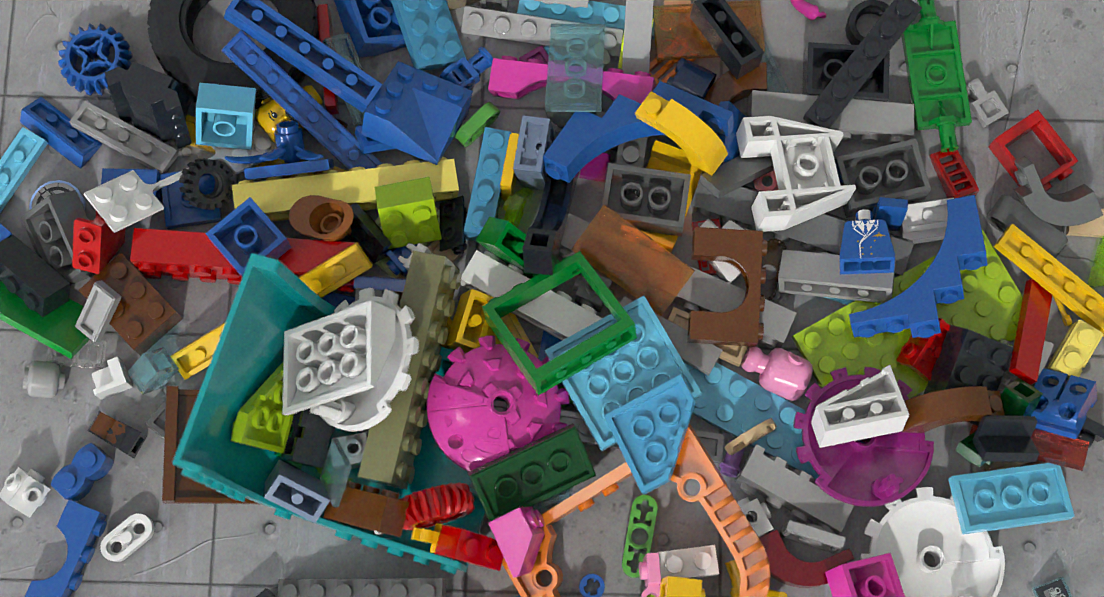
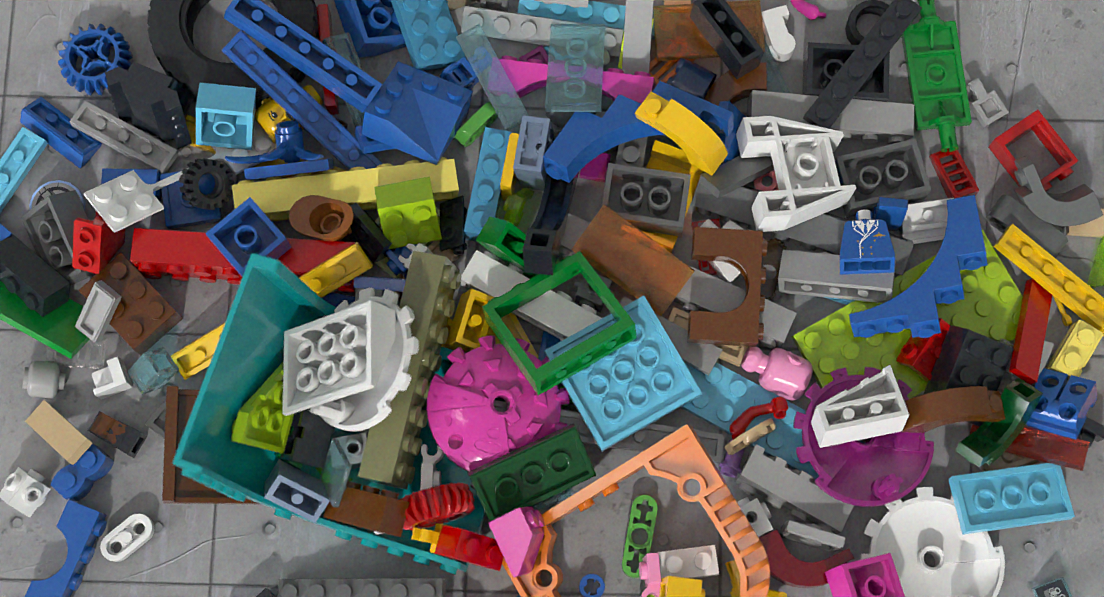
dark azure plate [604,374,696,495] -> none
black panel [972,415,1040,462] -> none
none -> tan tile [25,400,92,465]
none -> white plate [421,444,444,490]
none -> clear light blue tile [456,24,529,131]
none -> red piece [729,396,788,440]
none -> white leg [758,5,796,62]

